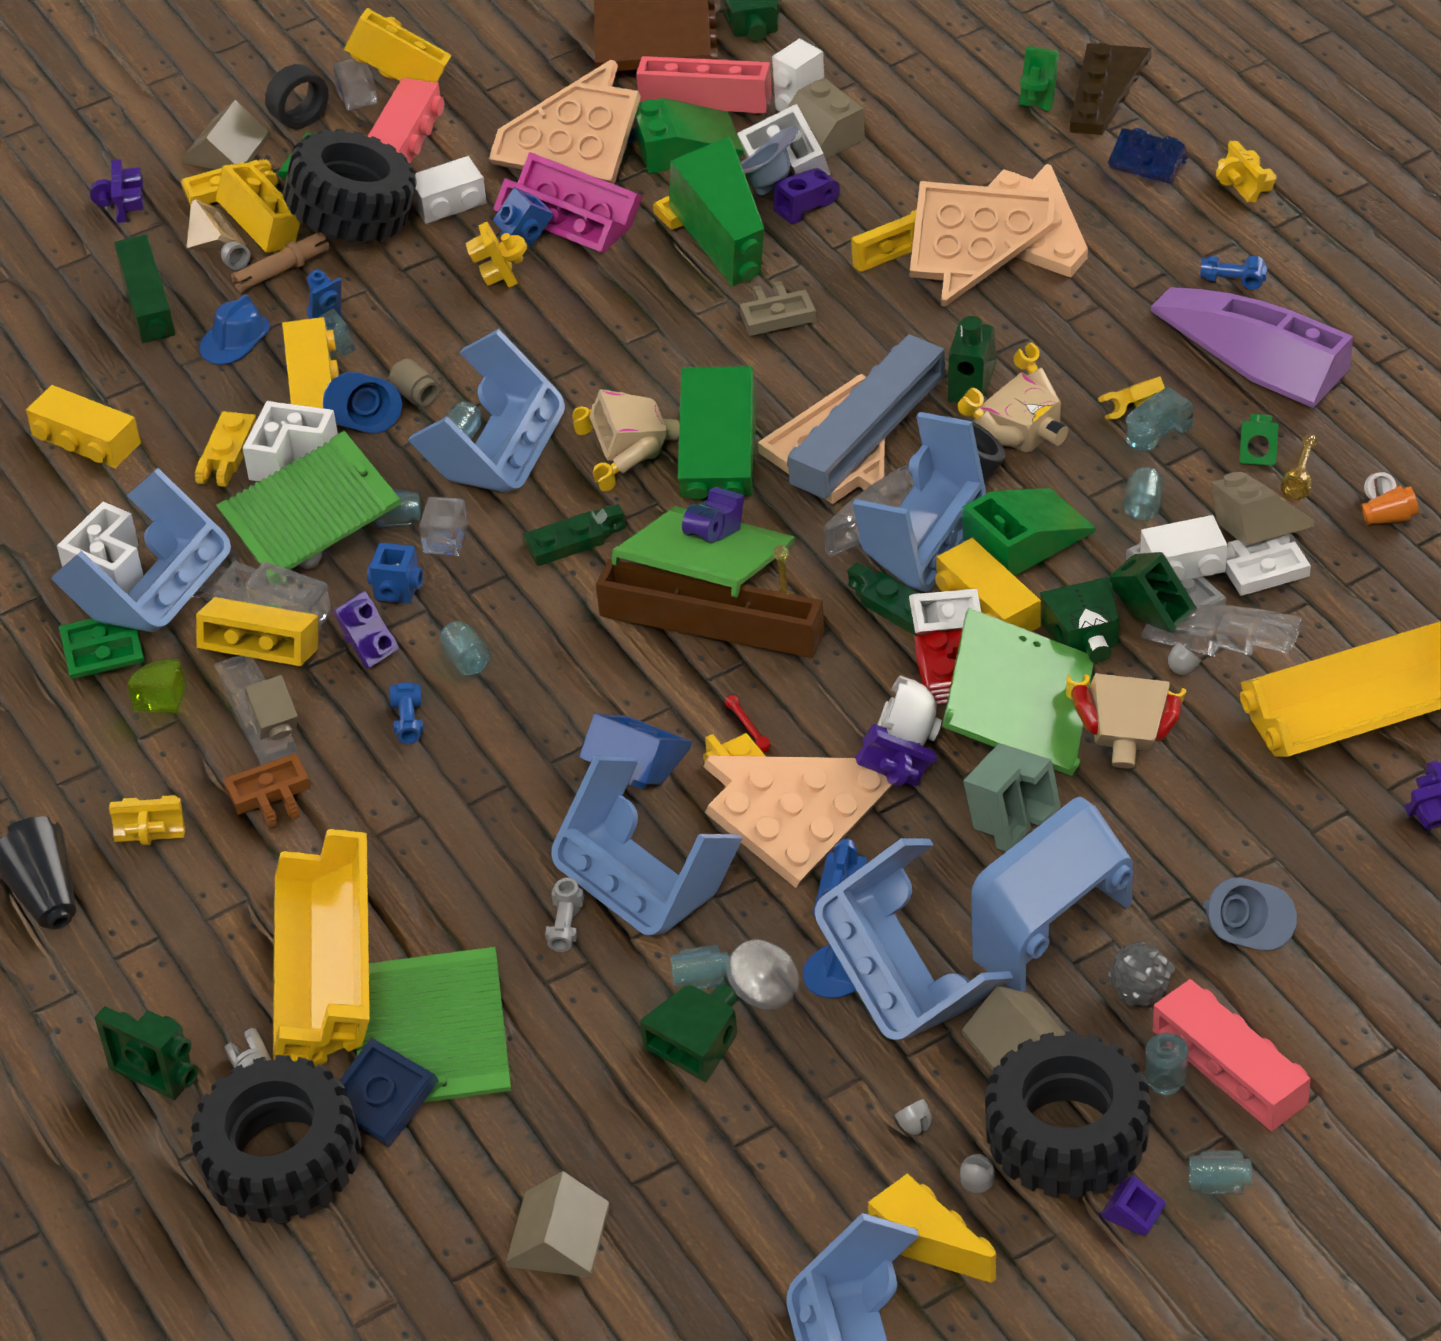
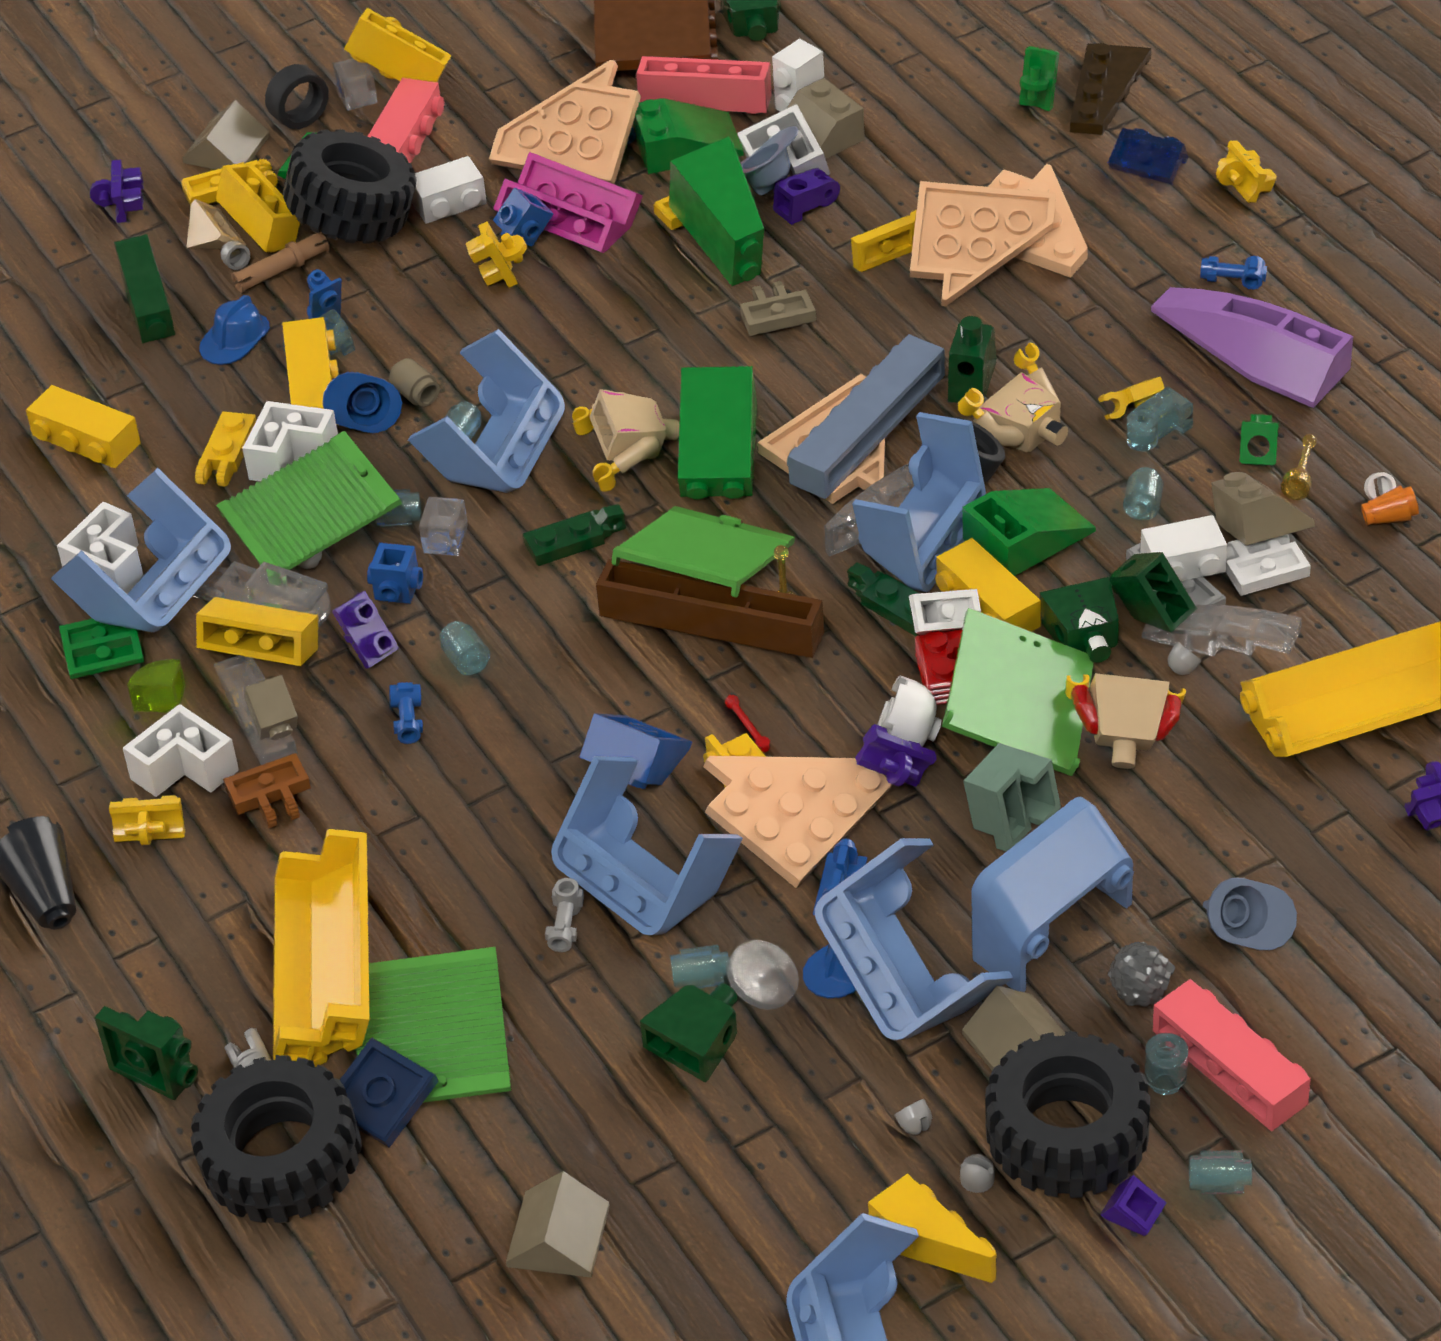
dark purple leg [682,487,744,543] -> none
none -> white brick [123,704,239,797]

